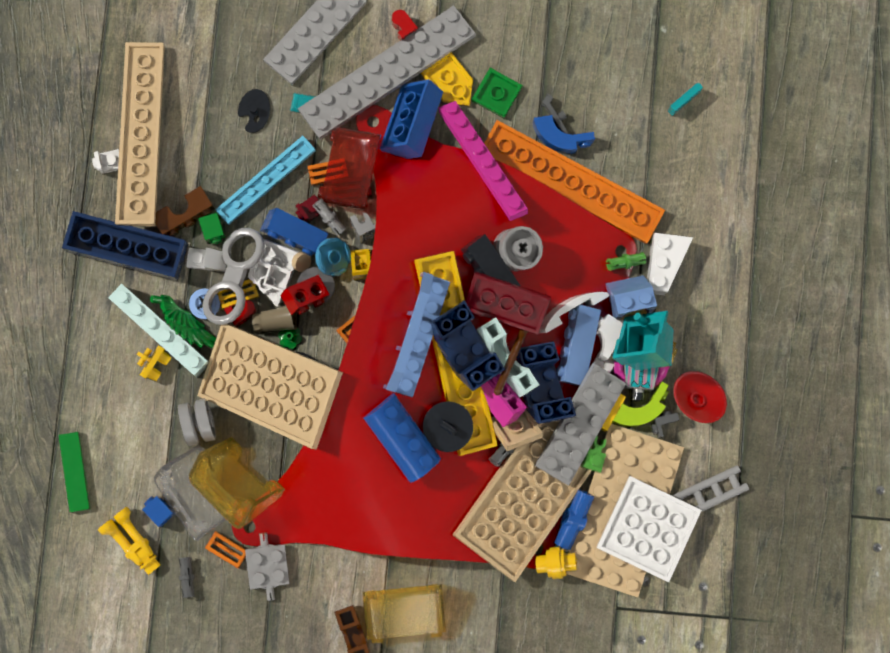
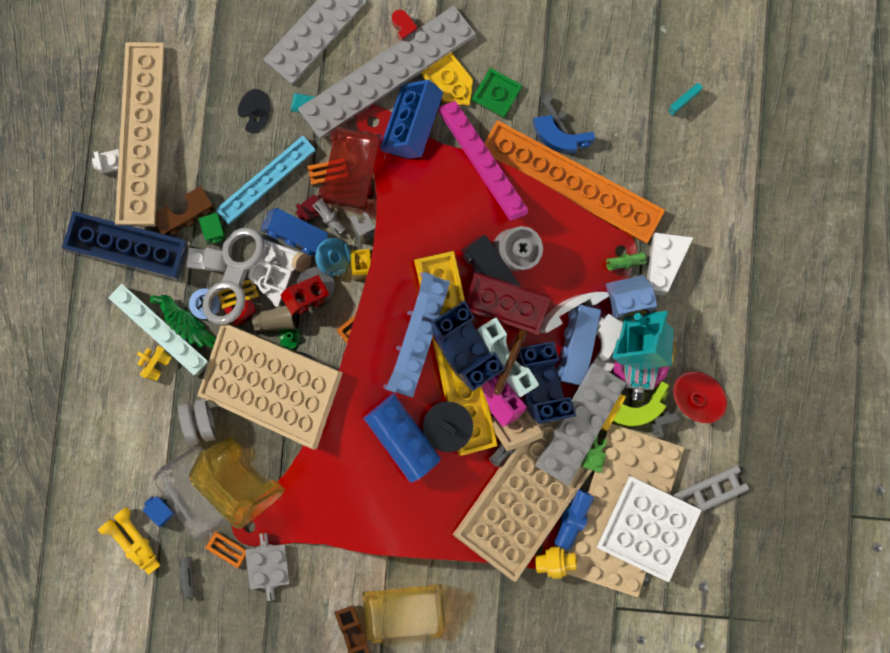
green tile [58,432,90,513] -> none

